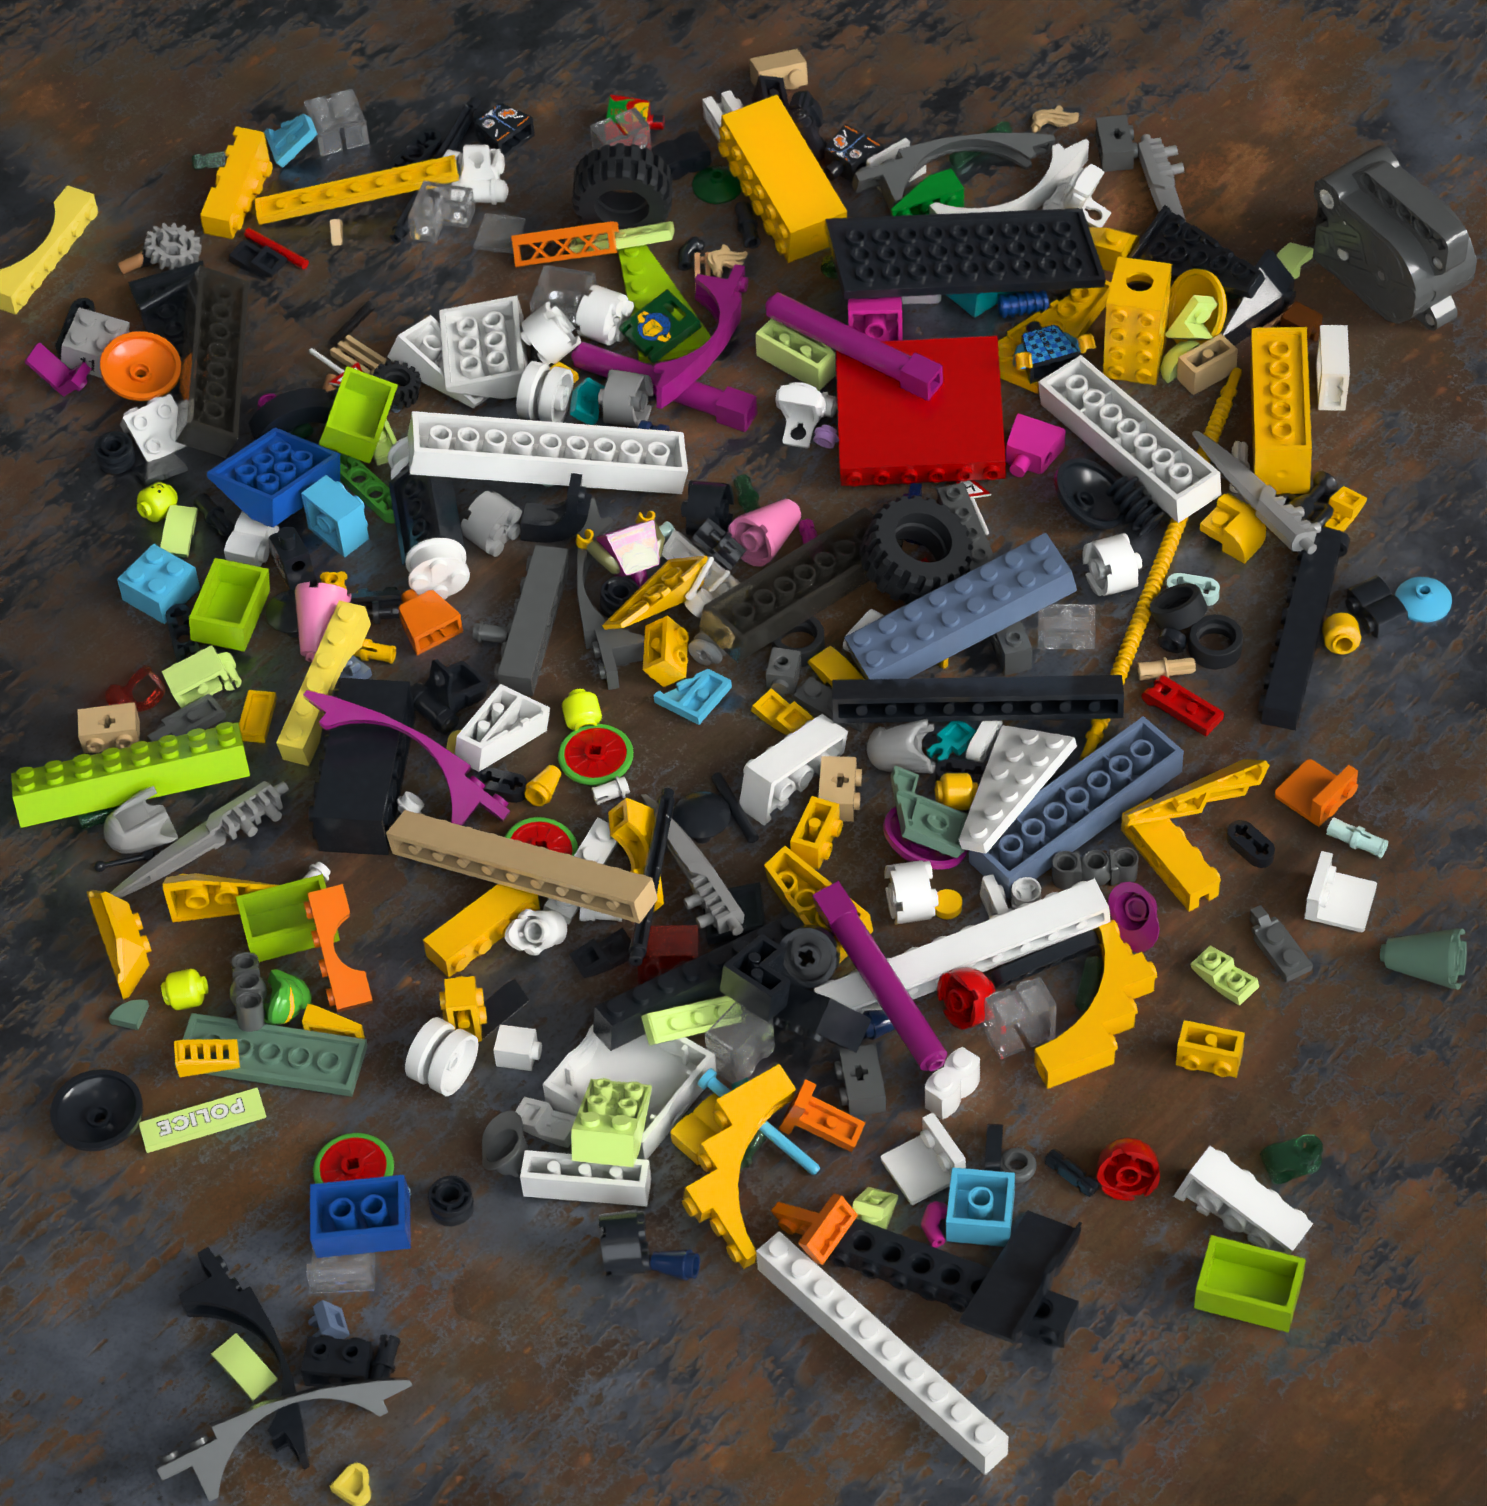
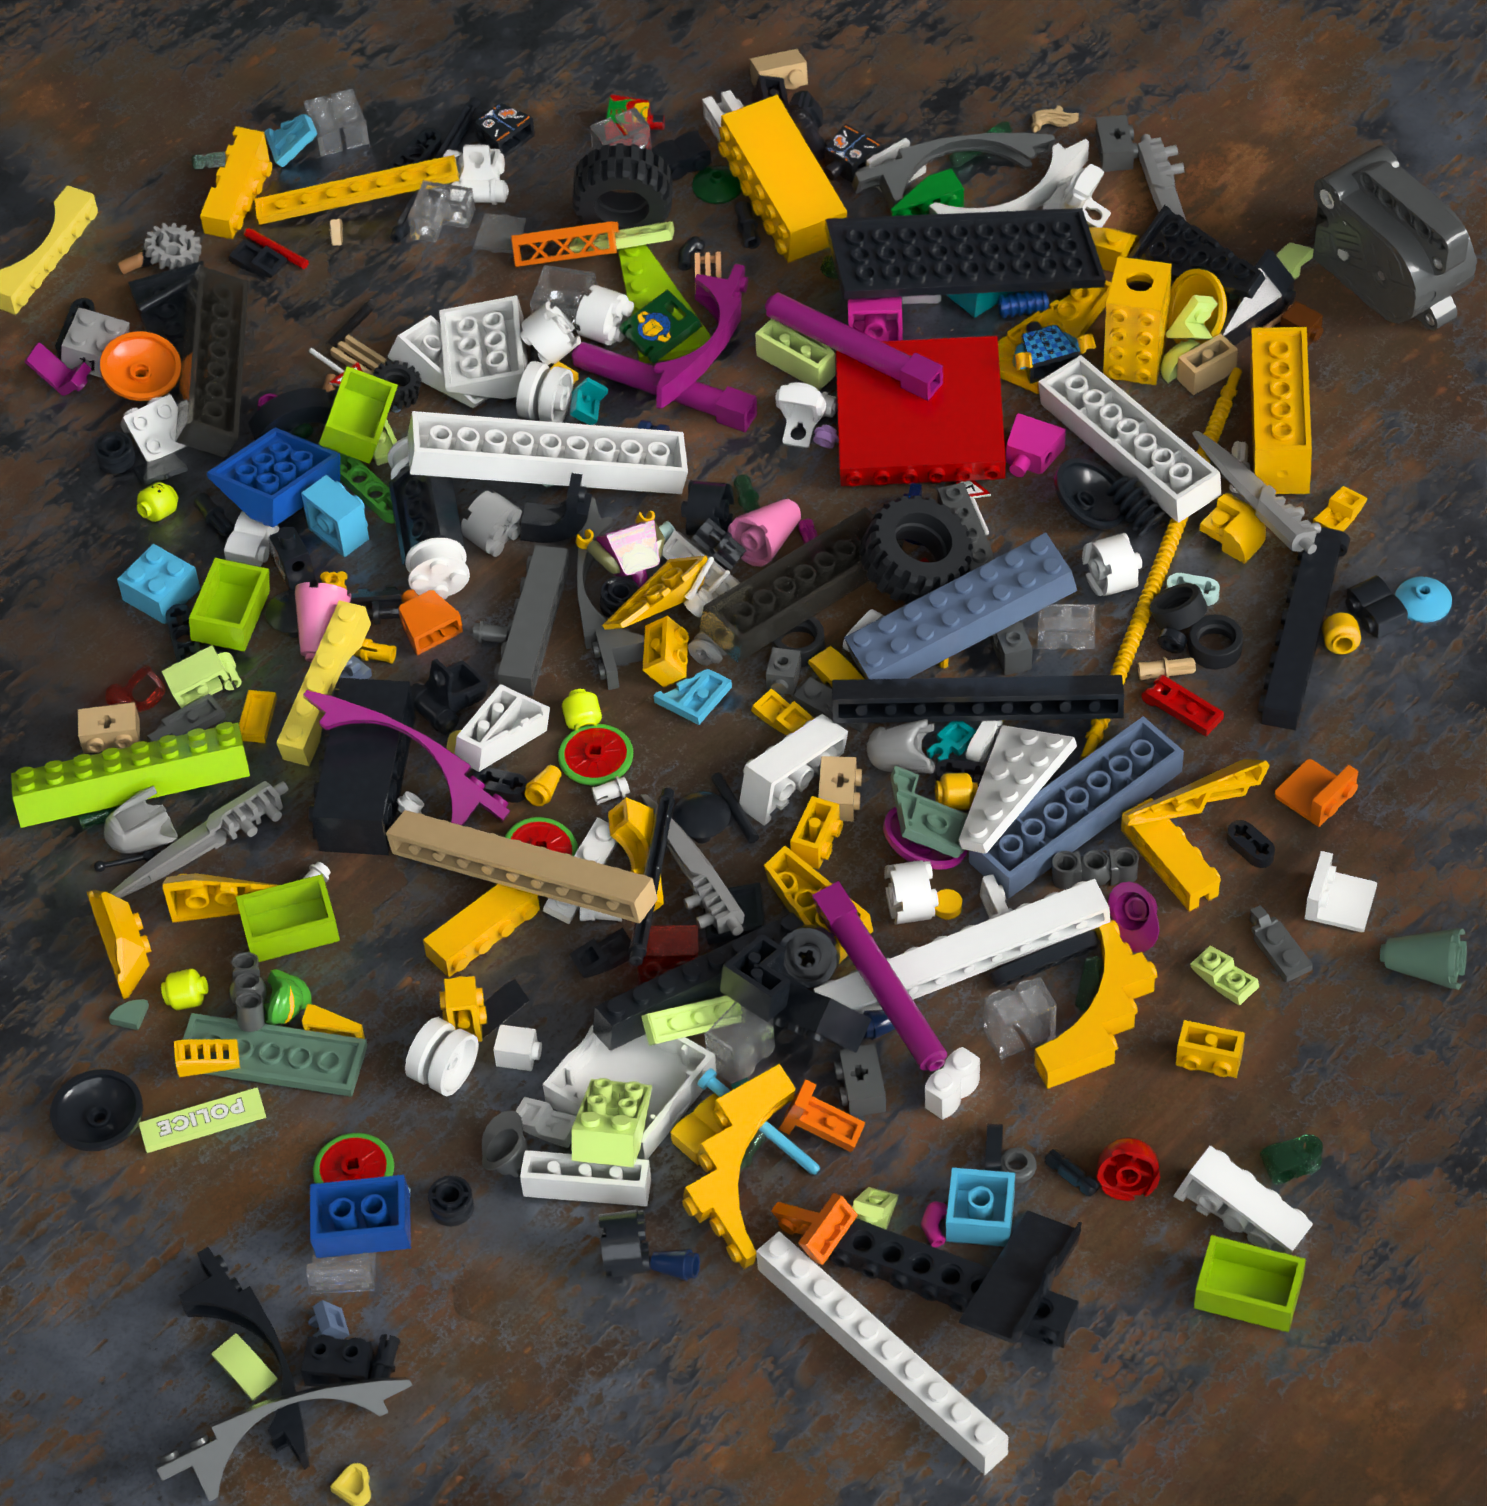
yellowish green slope [160,505,198,558] -> none
orange arch [303,884,373,1012] -> none
white head [505,909,567,956] -> none
light grey brick [598,369,653,427] -> none
tan piece [706,244,748,278] -> none
white bracket [881,1112,966,1205] -> none
red cylinder [937,967,995,1030] -> none
white wheel [1011,877,1041,910] -> none
black piece [1277,471,1338,527] -> none
white window [1316,325,1350,410] -> none
light aqua pin [1326,817,1389,858] -> none

